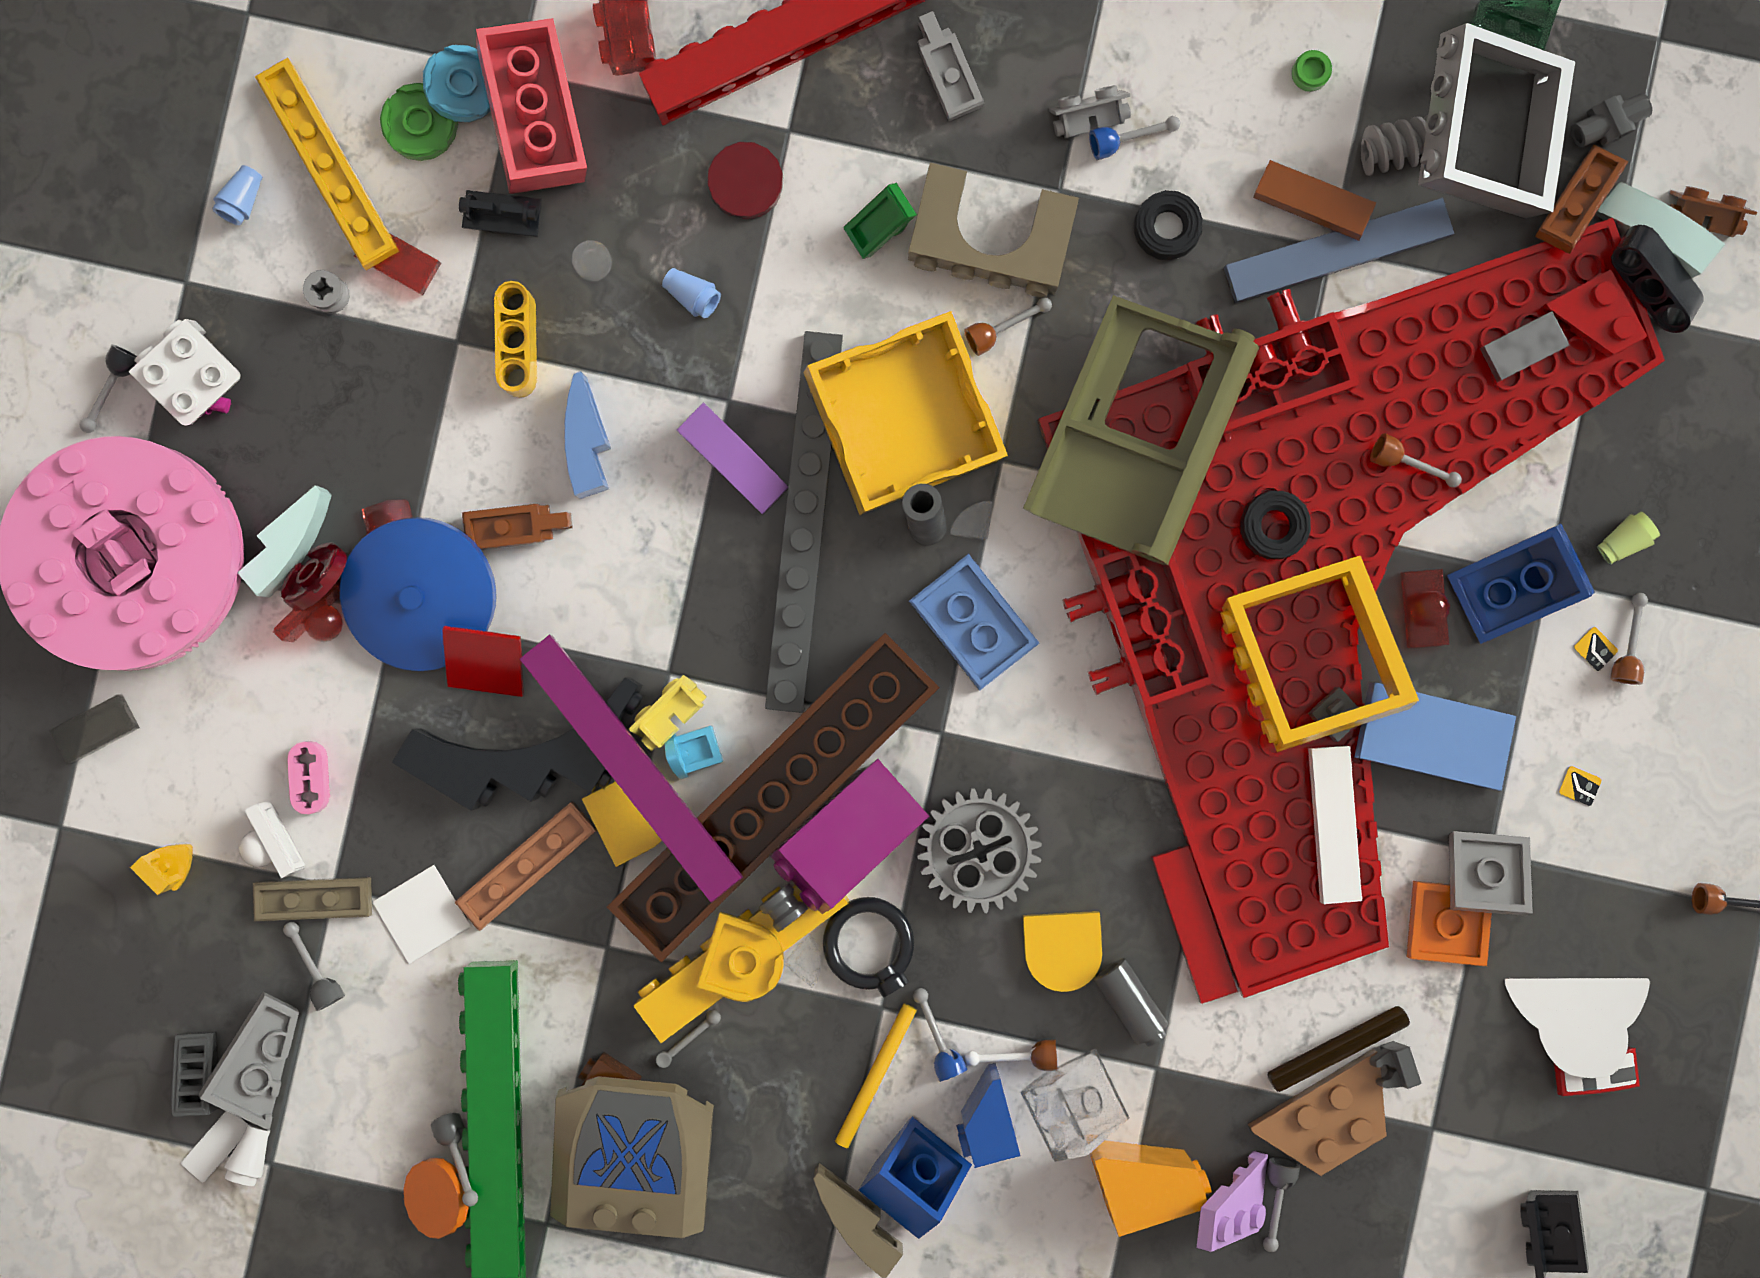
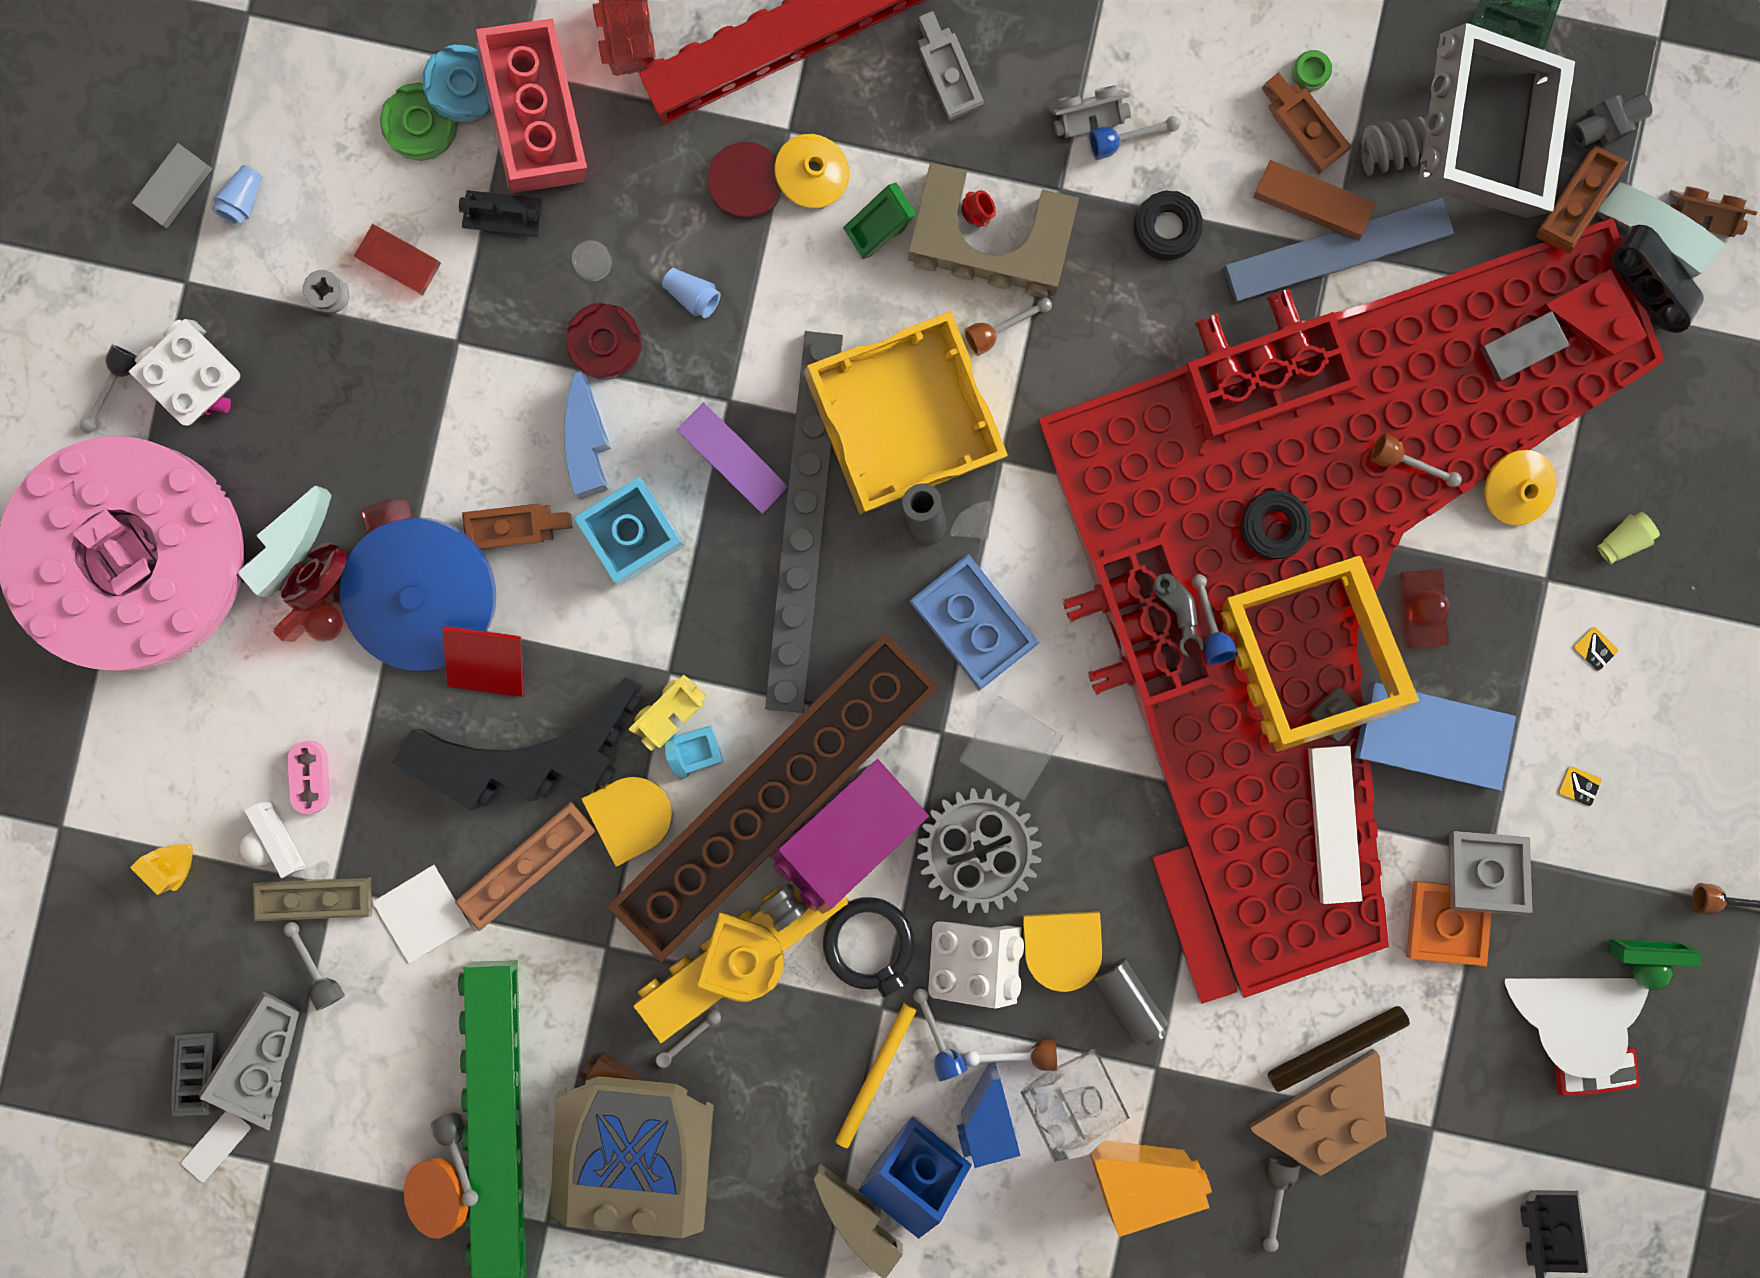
clear smoke tile [49,694,140,764] -> none
white cone [224,1124,270,1186] -> none
yellow tile [255,57,399,270] -> none
yellow beam [494,281,537,398] -> none
magenta tile [520,634,743,903] -> none
olive piece [1023,295,1259,565] -> none
lavender wing [1196,1151,1268,1252] -> none
dark grey tile [1369,1041,1422,1089] -> none
blue slope [1447,523,1595,644] -> none
hinge [1610,593,1648,685] -> none
none -> light grey tile [132,143,212,228]
none -> dark red tile [565,303,642,380]
none -> medium azure brick [574,476,685,586]
none -> yellow dish [774,134,849,209]
none -> white bracket [928,921,1024,1009]
none -> clear tile [959,696,1064,801]
none -> red plate [961,190,996,227]
none -> dark grey arm [1153,573,1204,658]
none -> blue hinge [1191,574,1238,665]
none -> dark orange hinge [1262,72,1352,174]
none -> yellow dish [1484,450,1557,526]
none -> green tile [1608,939,1702,991]

